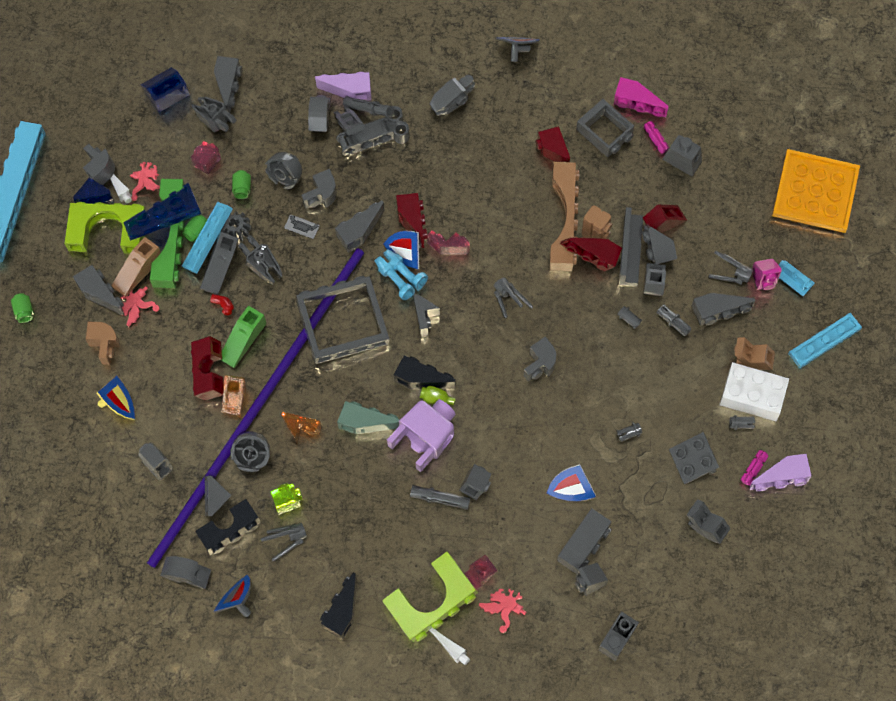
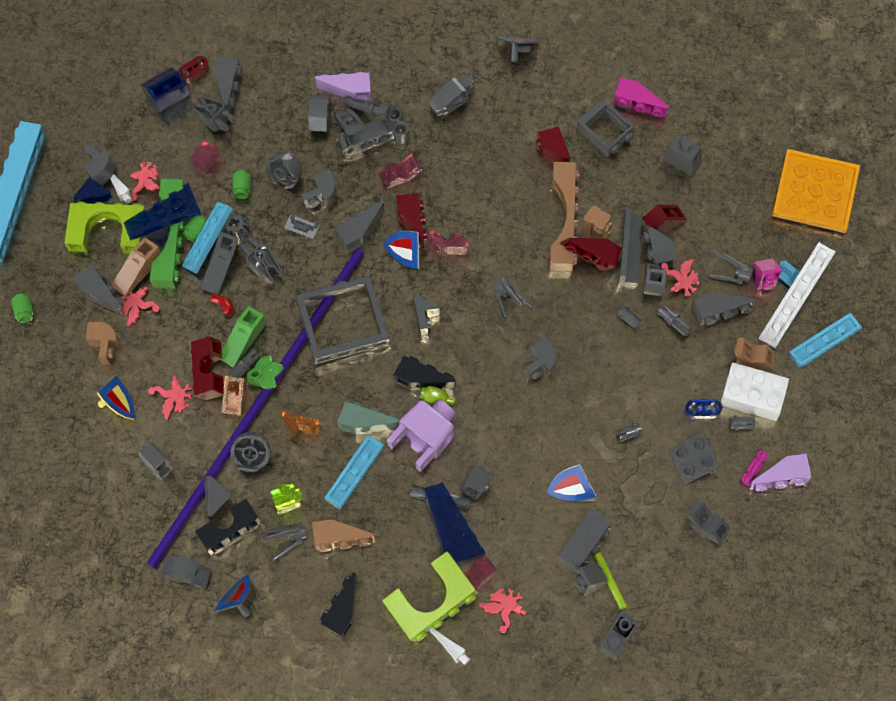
medium azure piece [374,249,428,300] -> none
dark pink axle [644,121,669,154] -> none
none -> coral piece [148,376,192,421]
none -> dark red beam [177,56,209,84]
none -> dark grey axle [227,348,260,383]
none -> bright green plate [247,356,284,389]
none -> medium nougat slope [312,519,375,552]
none -> medium azure tile [324,435,385,510]
none -> clear pink slope [379,153,424,188]
none -> clear blue wing [423,483,486,563]
none -> lime bar [594,553,627,610]
none -> coral piece [661,259,699,296]
none -> clear blue beam [684,399,722,419]
none -> white tile [758,242,835,349]

